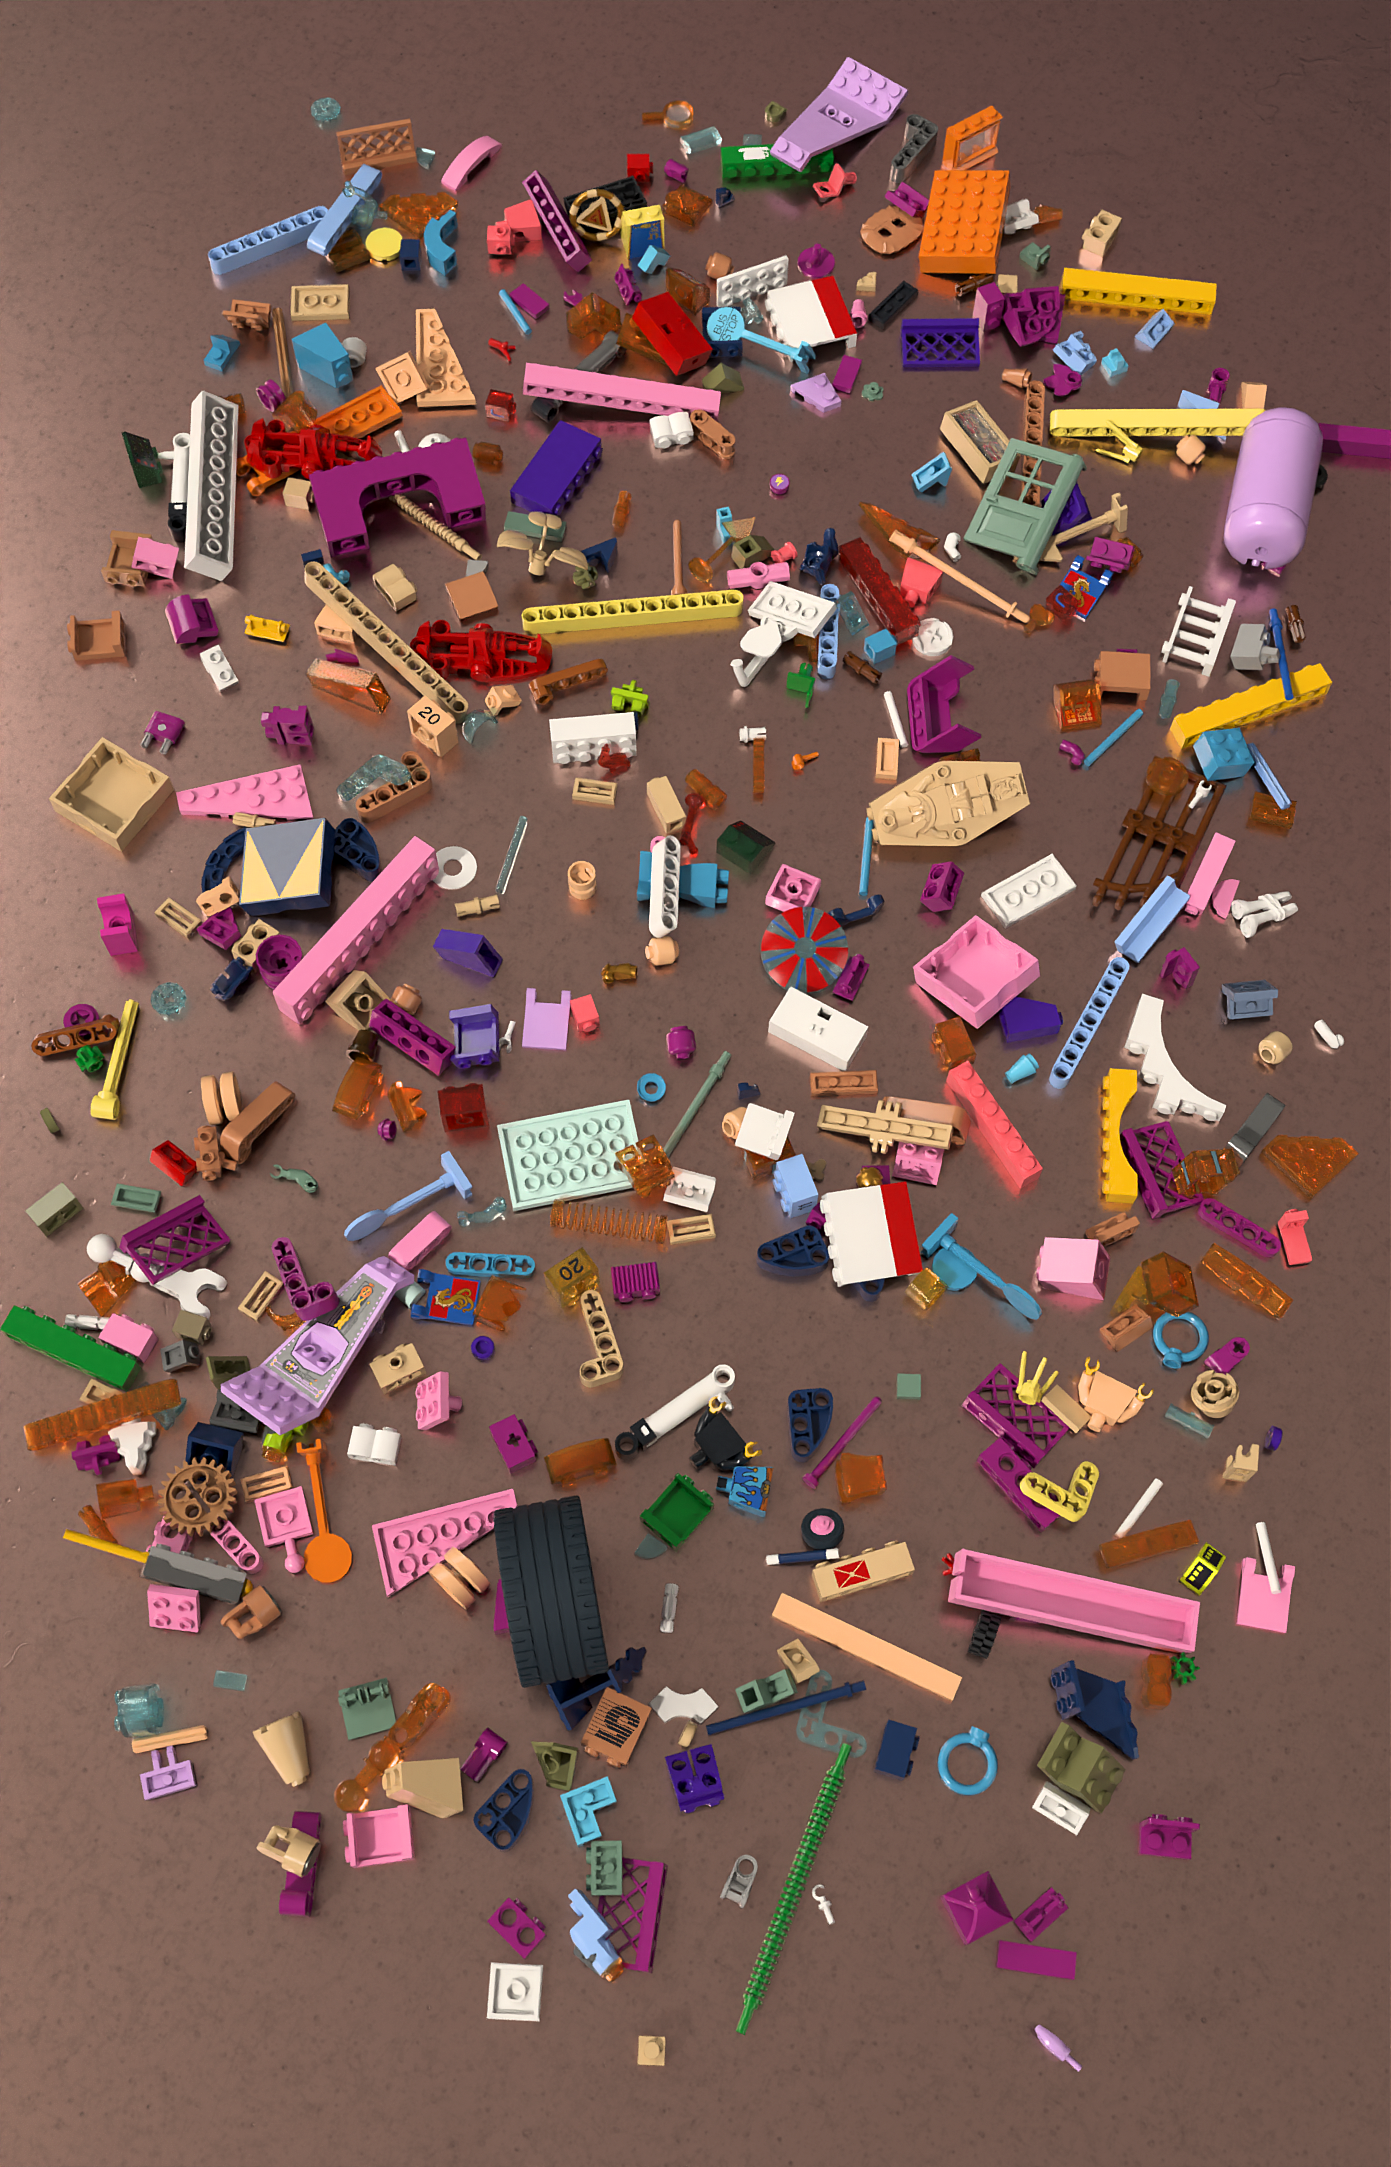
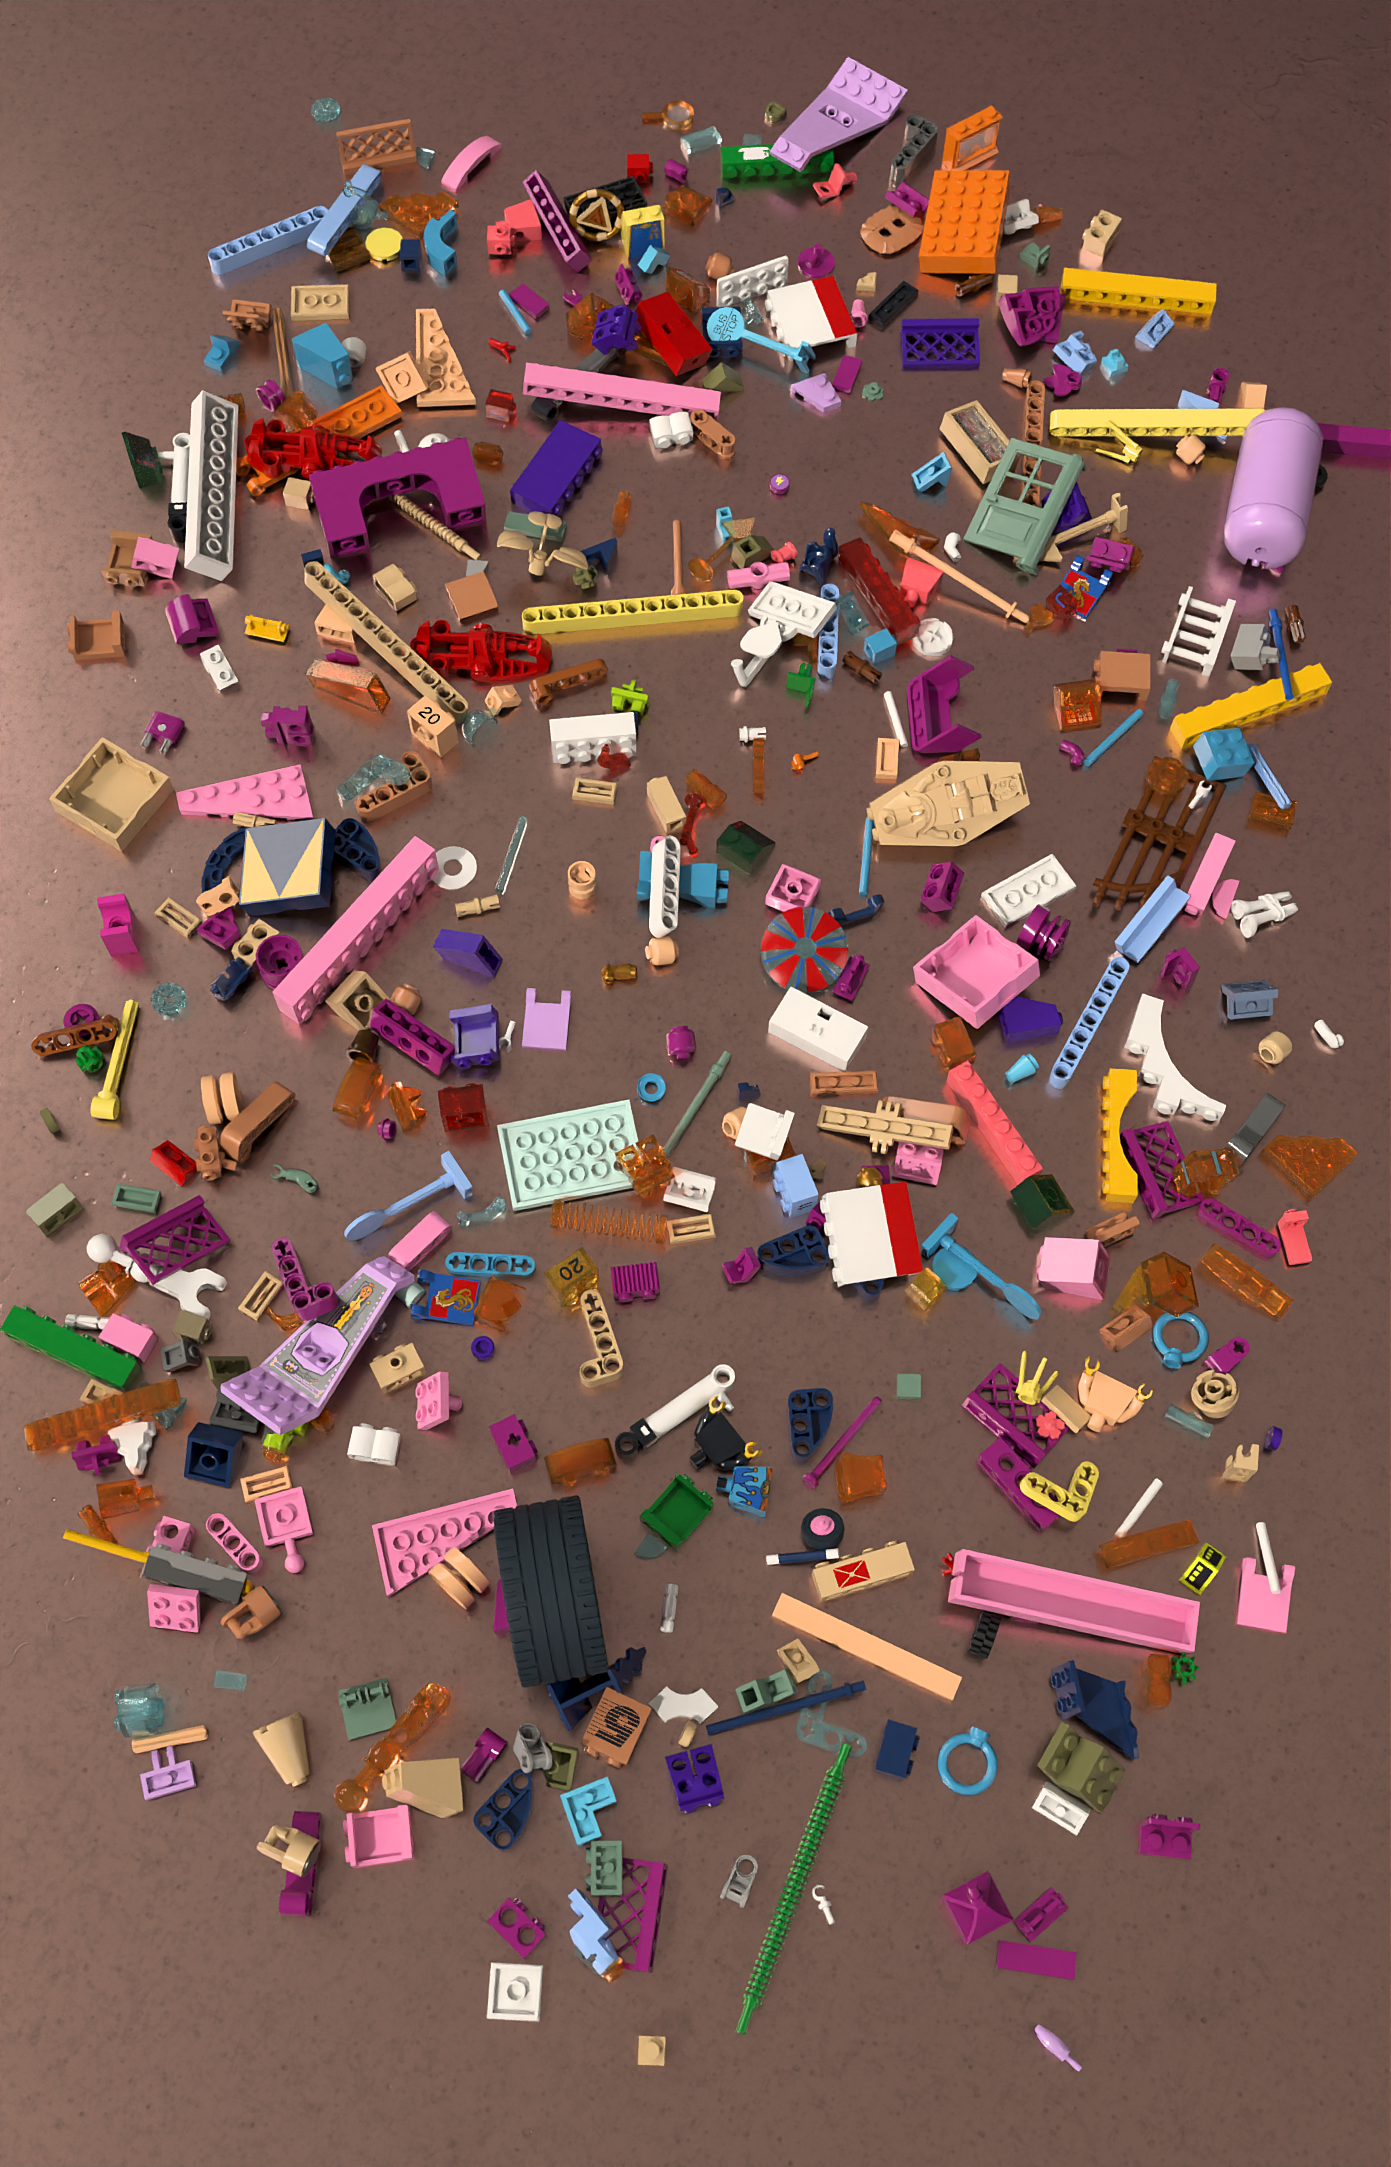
medium nougat gear [157,1457,238,1537] -> none
orange piece [296,1439,352,1583] -> none
coral brick [570,994,600,1032] -> none
magenta brick [973,282,1005,331] -> none
none -> light grey piece [513,1723,552,1773]
none -> dark purple hips [591,305,642,355]
none -> magenta bracket [722,1247,761,1284]
none -> clear green slope [1010,1174,1075,1230]
none -> magenta wheel [1016,904,1071,961]
none -> coral plant [1036,1411,1065,1440]

